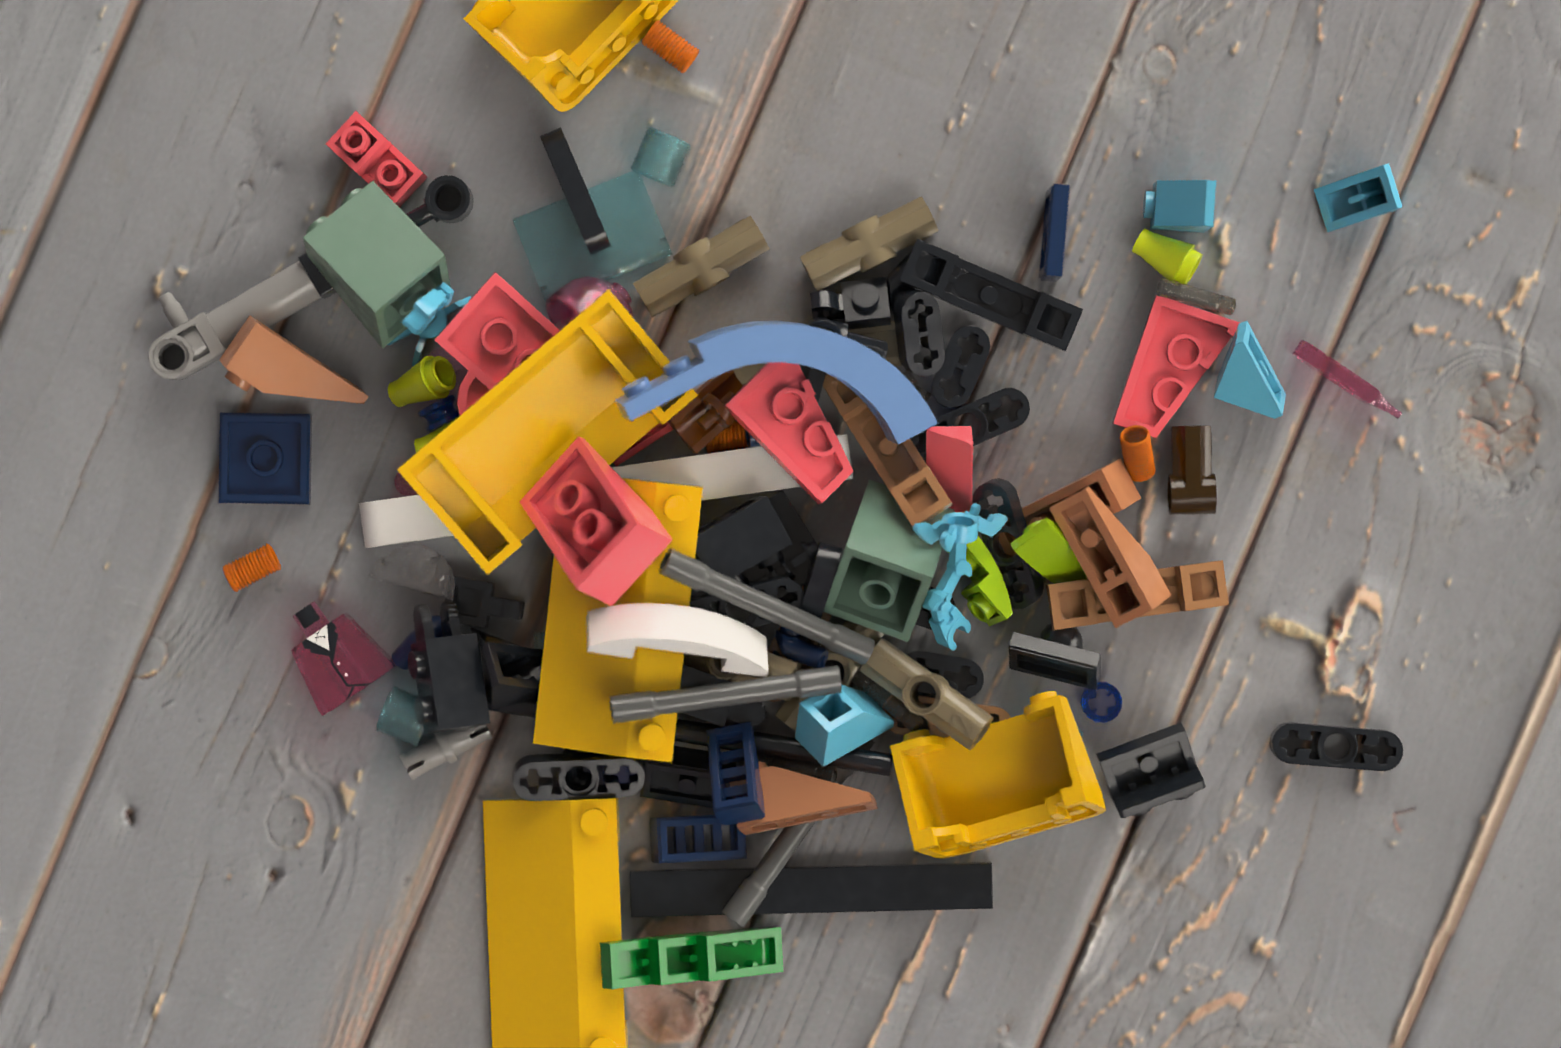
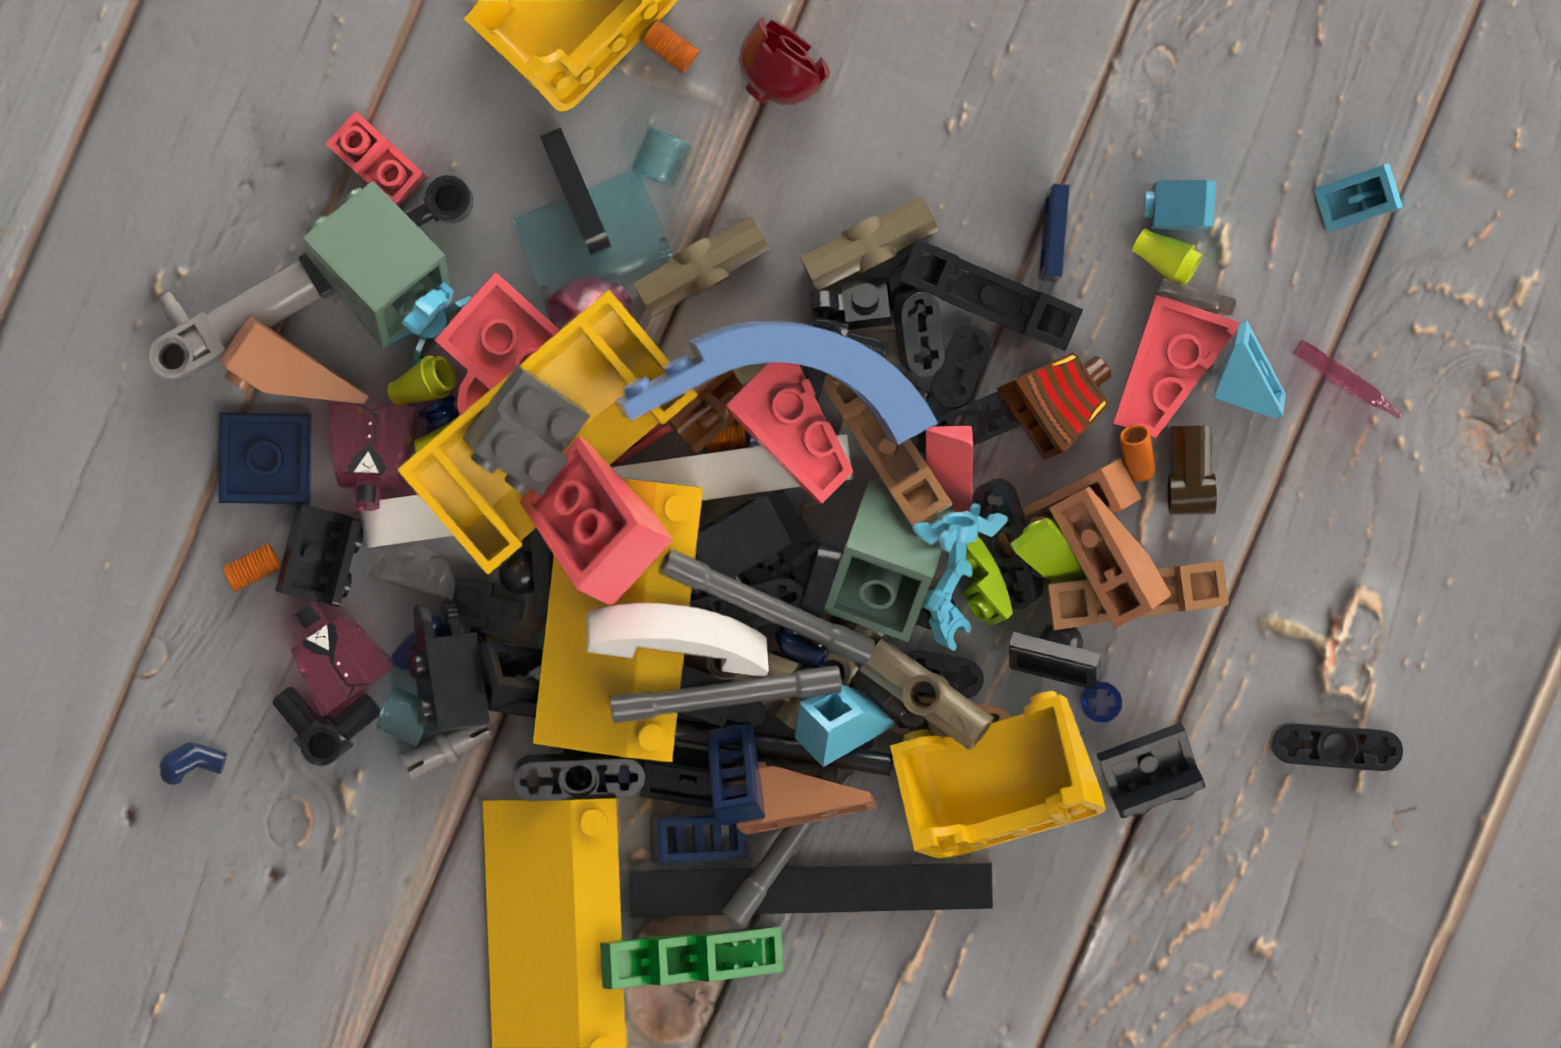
none -> dark blue arm [159,742,227,785]
none -> black axle [272,686,381,766]
none -> black bracket [275,503,363,607]
none -> clear pink torso [328,403,418,511]
none -> dark grey plate [462,365,590,496]
none -> black tile [498,528,552,617]
none -> dark red cylinder [738,18,831,105]
none -> reddish brown torso [996,352,1111,460]

